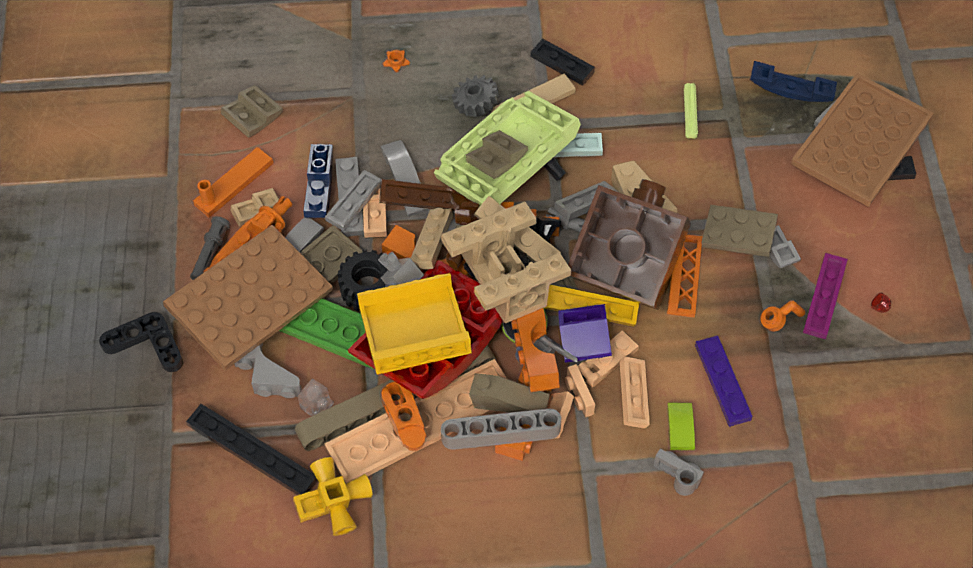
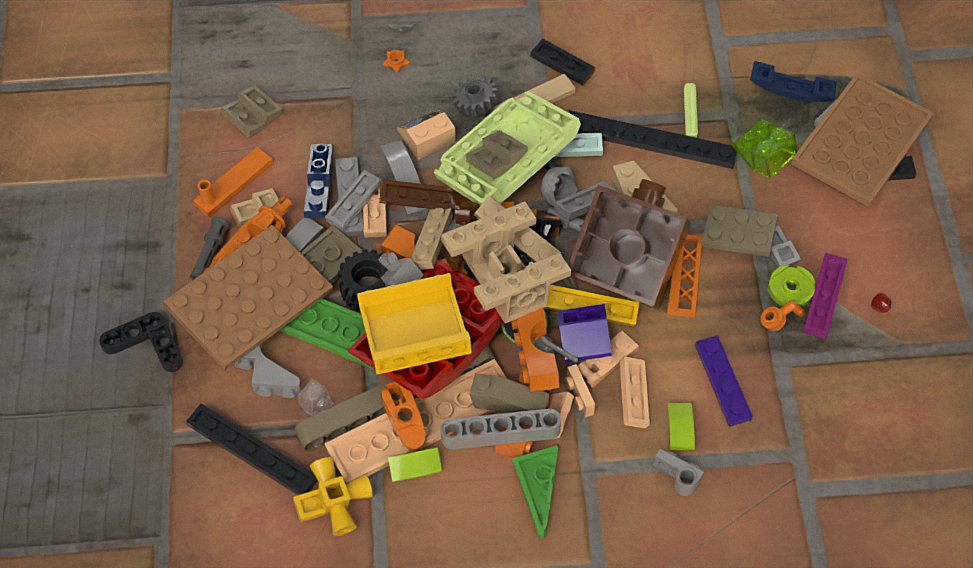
none -> lime slope [388,447,443,482]
none -> light nougat slope [397,110,456,160]
none -> bright green wing [512,445,558,539]
none -> light grey hair [540,166,579,207]
none -> black plate [568,110,738,169]
none -> clear neon green slope [732,119,798,178]
none -> lime plate [767,265,815,307]

